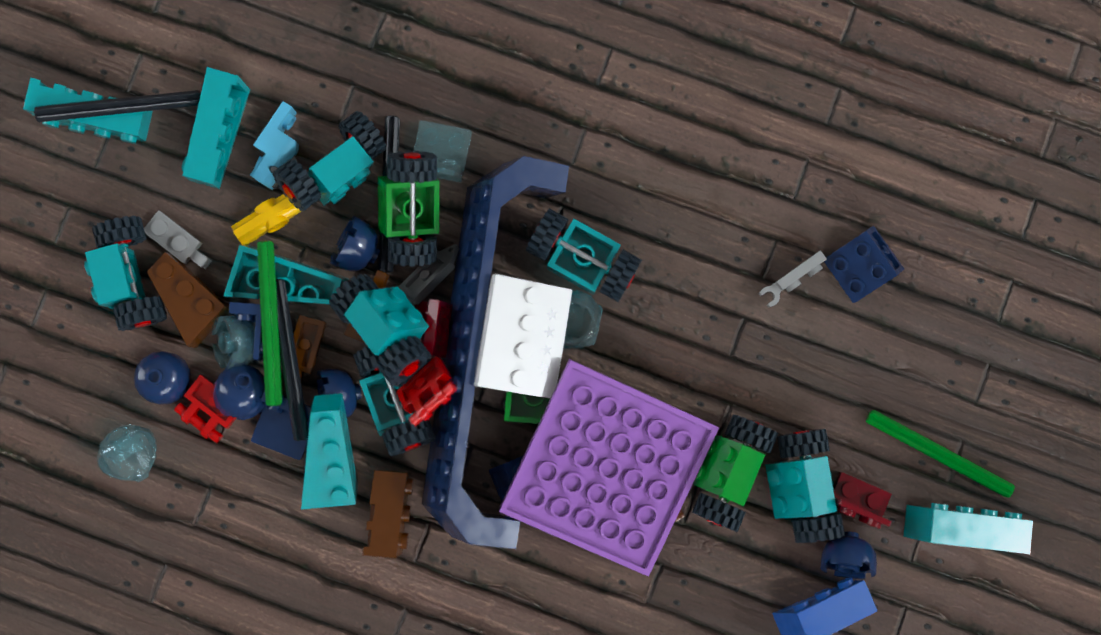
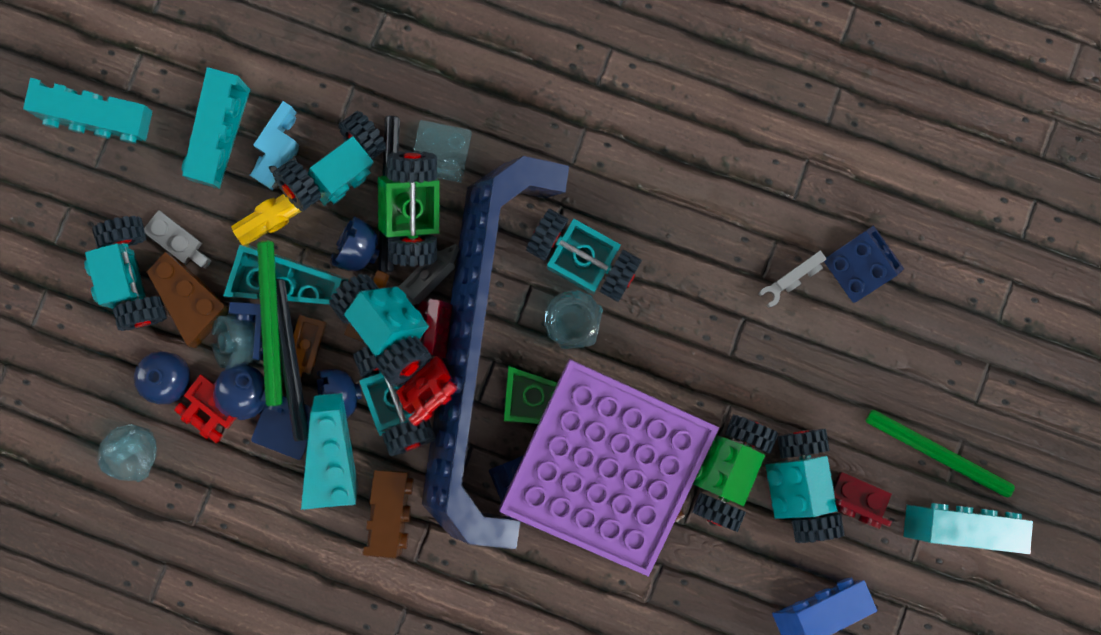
black axle [34,90,201,122] -> none
white plate [474,274,572,398] -> none
dark blue cylinder [820,532,877,579] -> none

